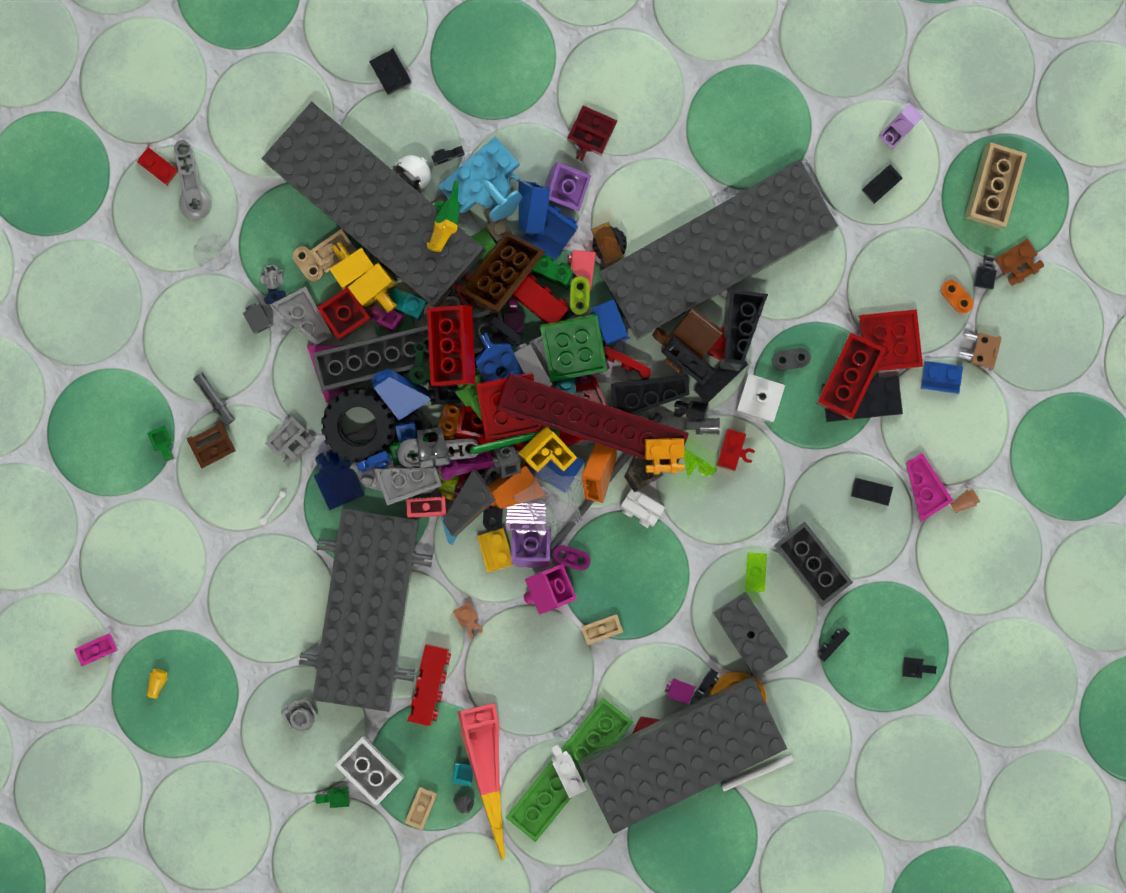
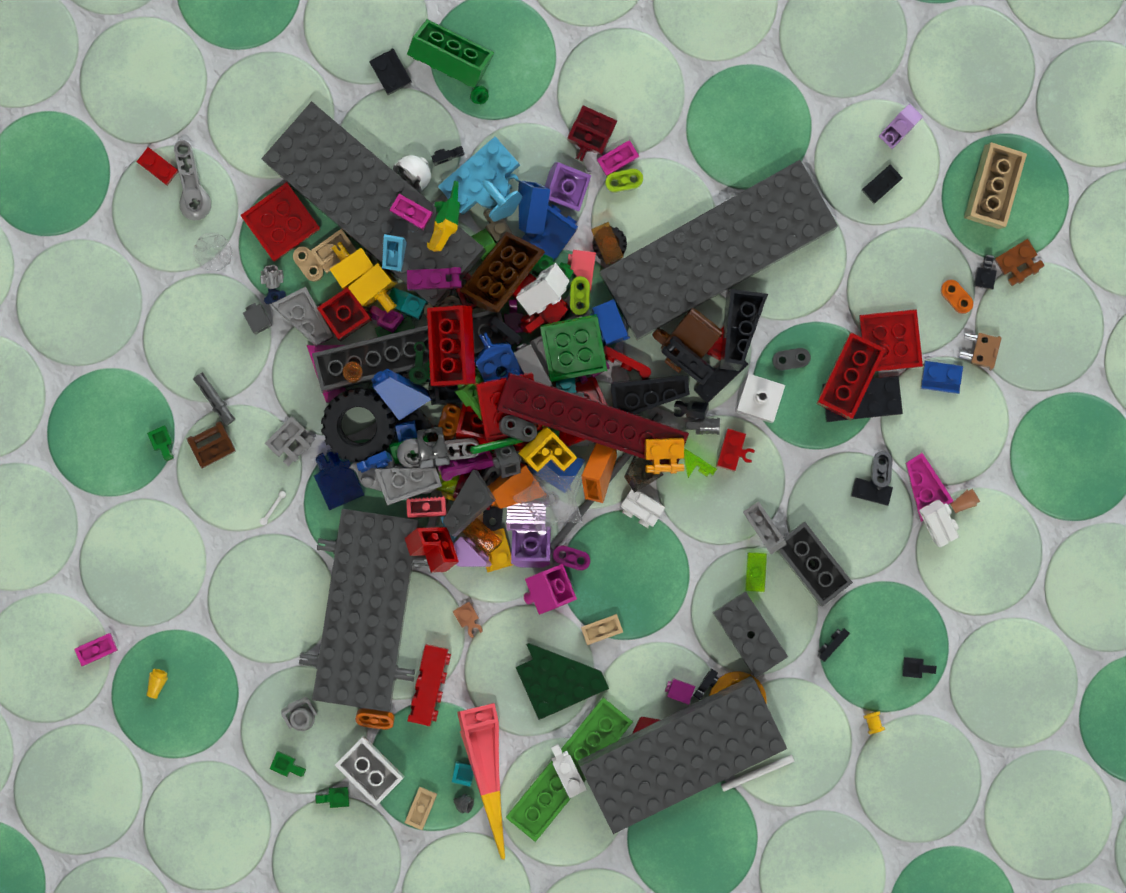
none -> red plate [240,182,320,262]
none -> green plate [270,751,306,777]
none -> clear orange wheel [343,362,363,383]
none -> orange plate [355,708,395,730]
none -> medium azure slope [382,234,407,271]
none -> dark pink plate [390,194,433,230]
none -> red brick [404,527,459,573]
none -> green slope [407,19,494,88]
none -> magenta plate [407,267,462,290]
none -> lavender slope [453,536,492,567]
none -> clear orange plate [462,518,502,555]
none -> green plate [470,86,489,104]
none -> dark grey plate [499,415,537,442]
none -> dark green wing [515,643,609,720]
none -> white brick [516,263,569,315]
none -> red plate [518,314,545,333]
none -> dark pink plate [597,140,639,177]
none -> lime plate [605,169,643,193]
none -> light grey plate [743,502,787,554]
none -> yellow bush [863,711,885,734]
none -> black plate [871,451,893,490]
none -> white brick [919,500,959,547]

